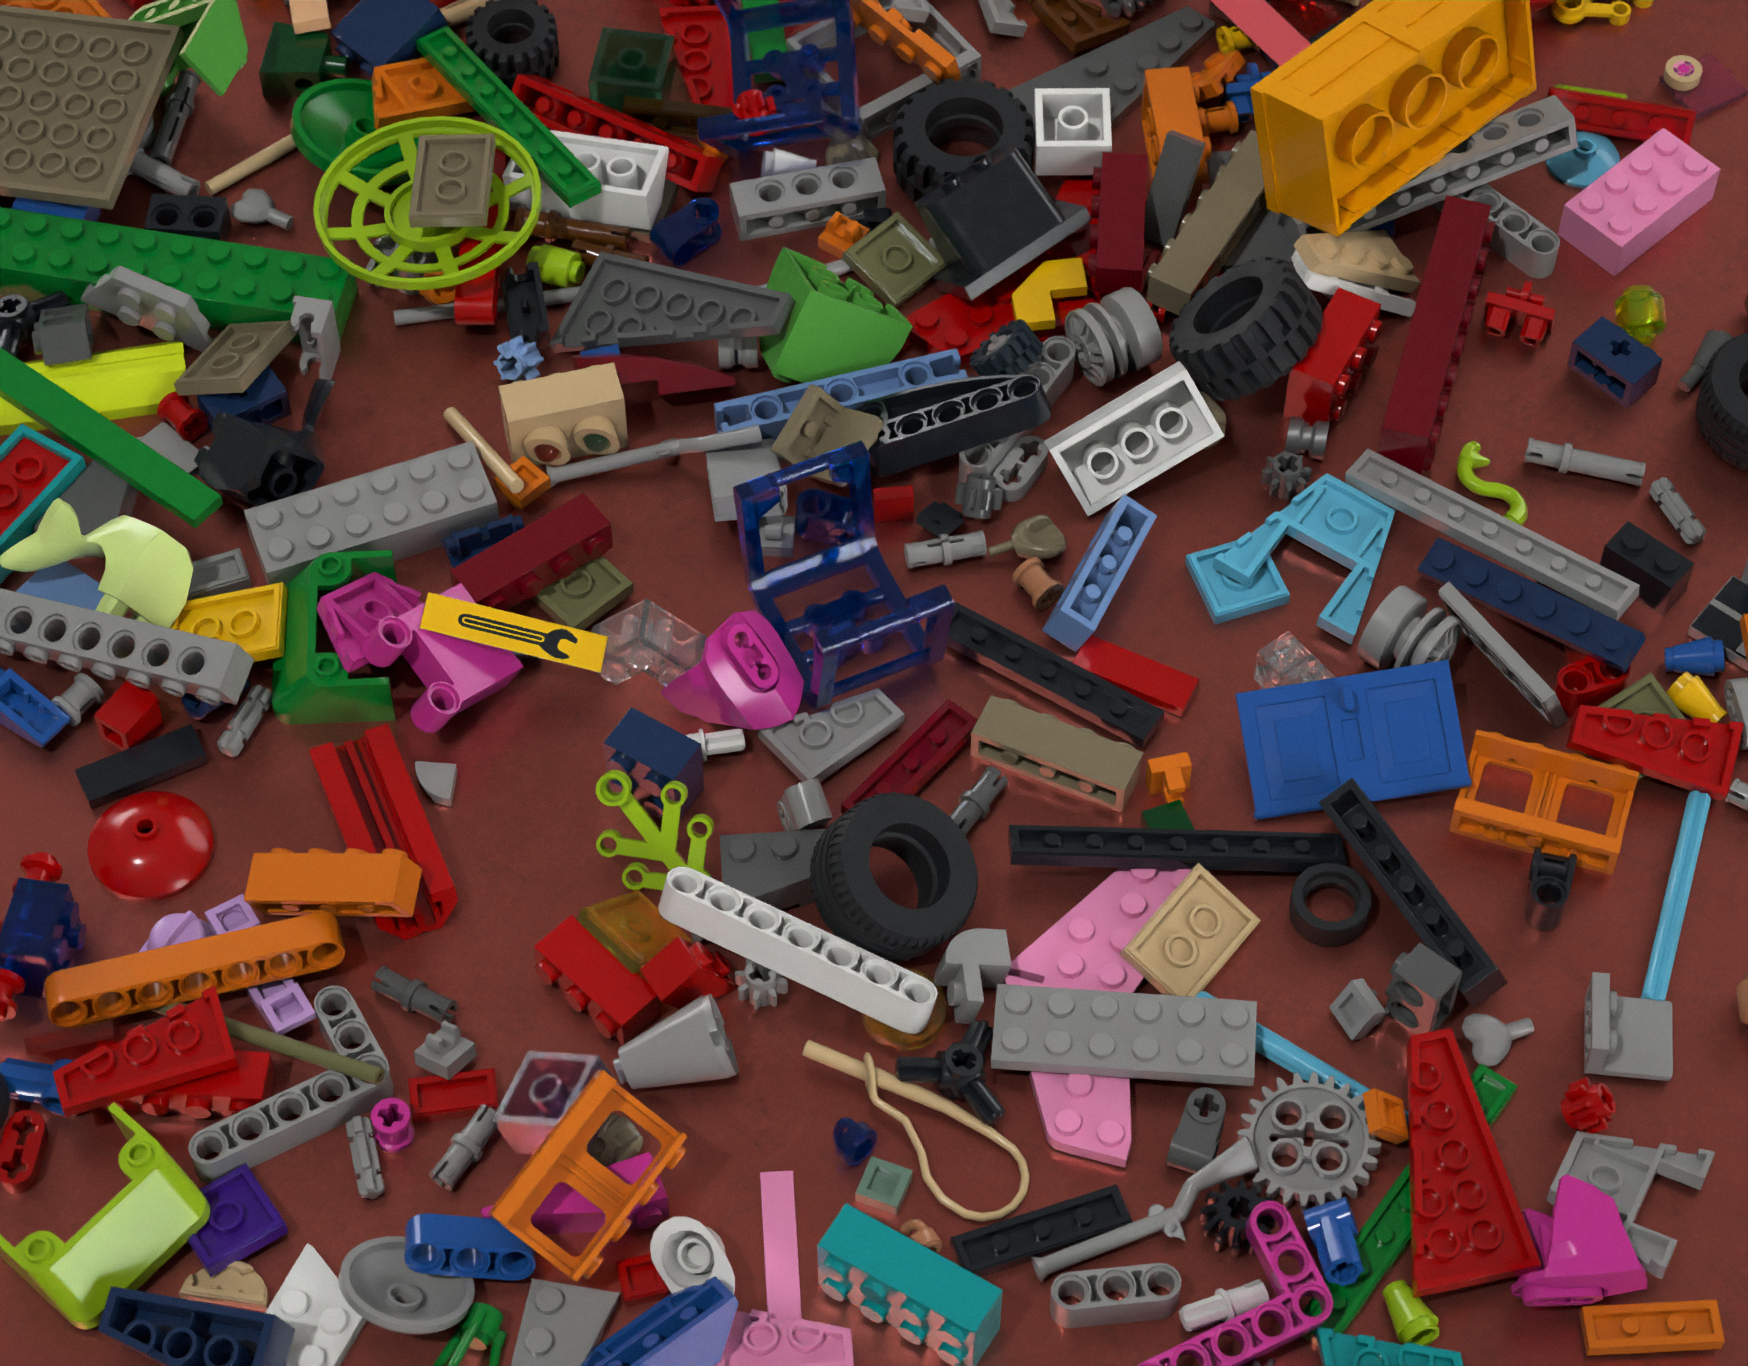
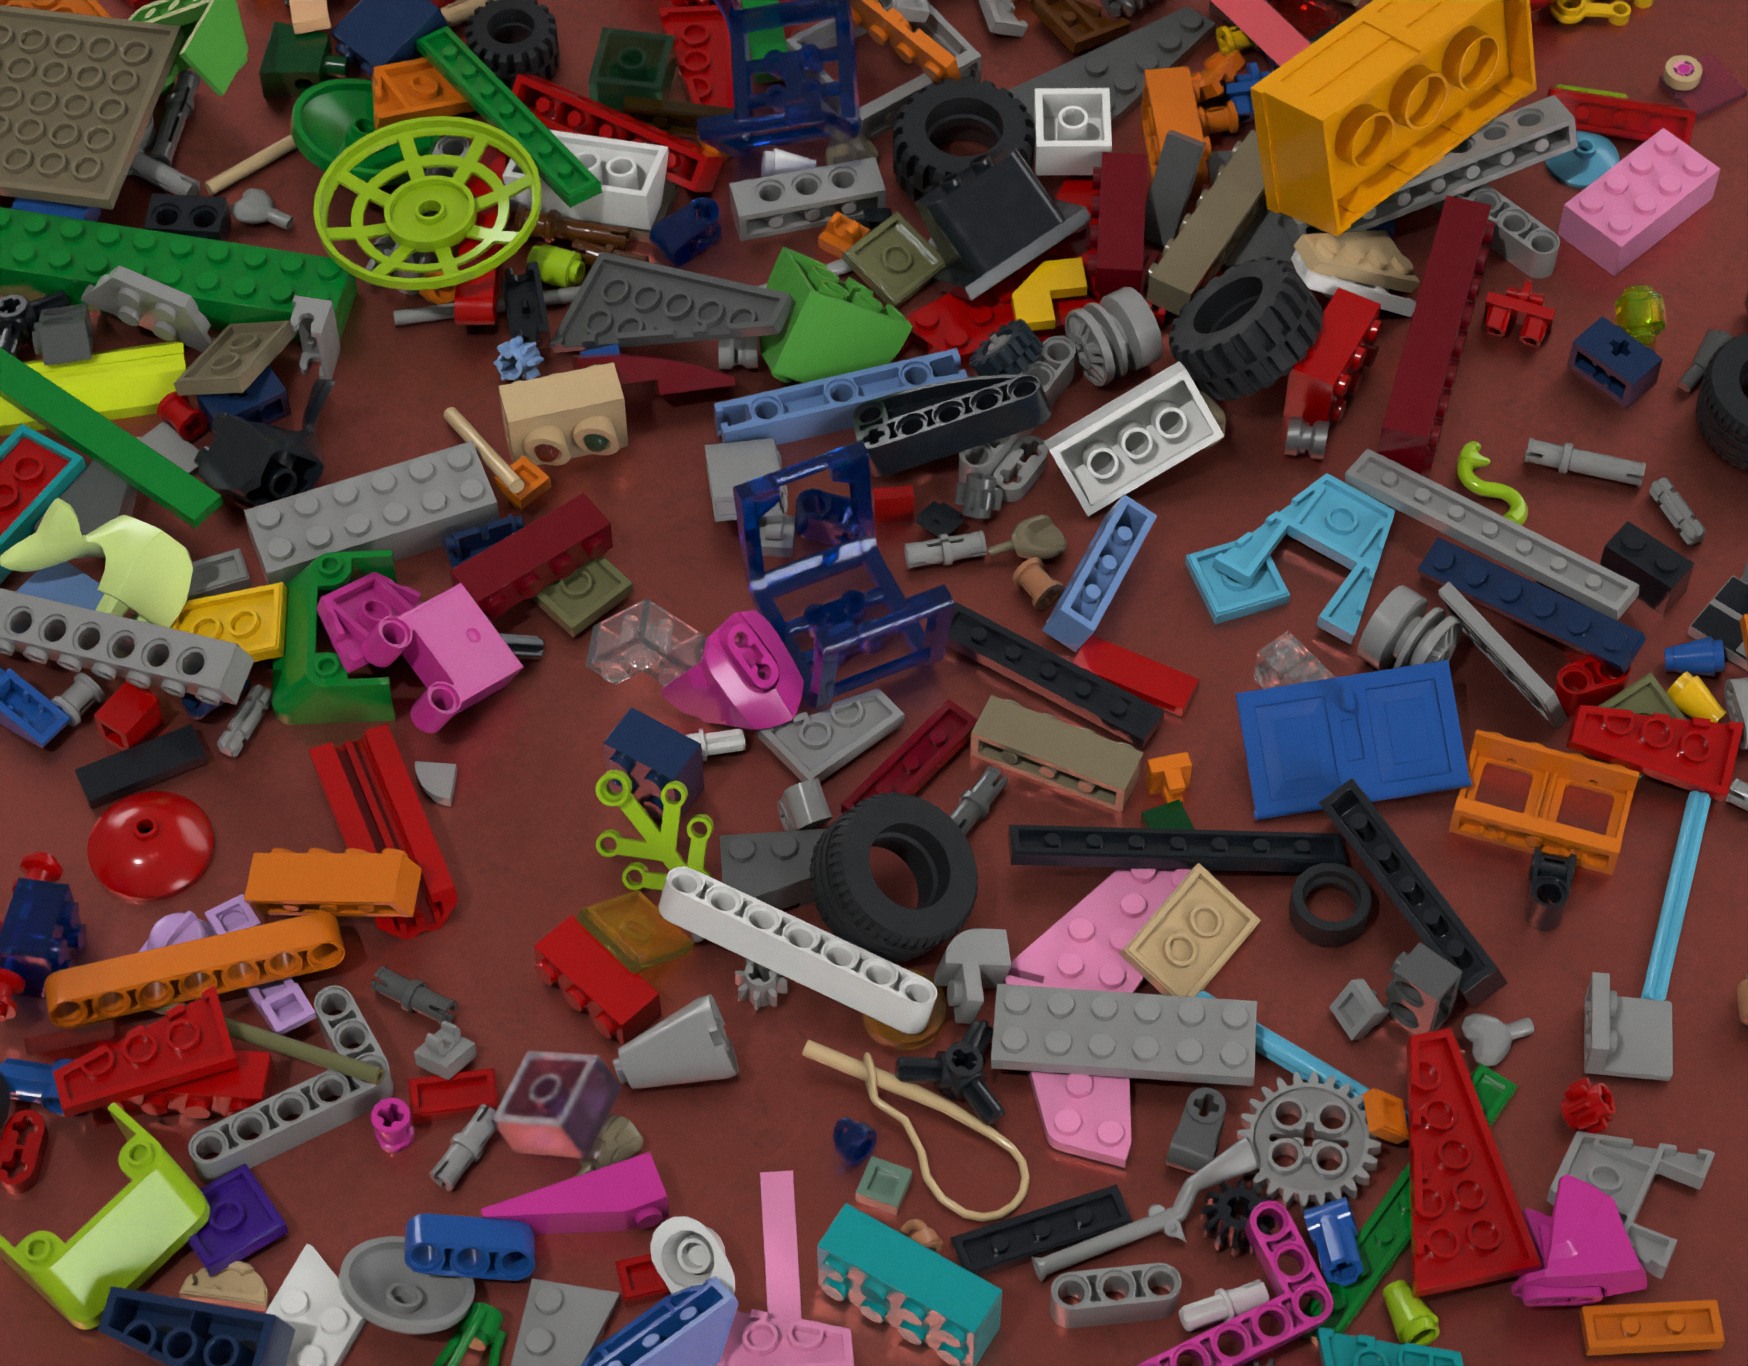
light grey axle [346,1116,385,1199] -> none
dark tan tile [409,134,496,228] -> none
yellow sticker [420,592,608,673] -> none
orange window [487,1070,688,1282] -> none
light grey piece [546,424,762,487] -> none
red slope [640,936,738,1010] -> none
red gear [731,89,778,136] -> none
dark tan bracket [770,384,883,487] -> none
dark grey gear [1261,450,1311,501] -> none

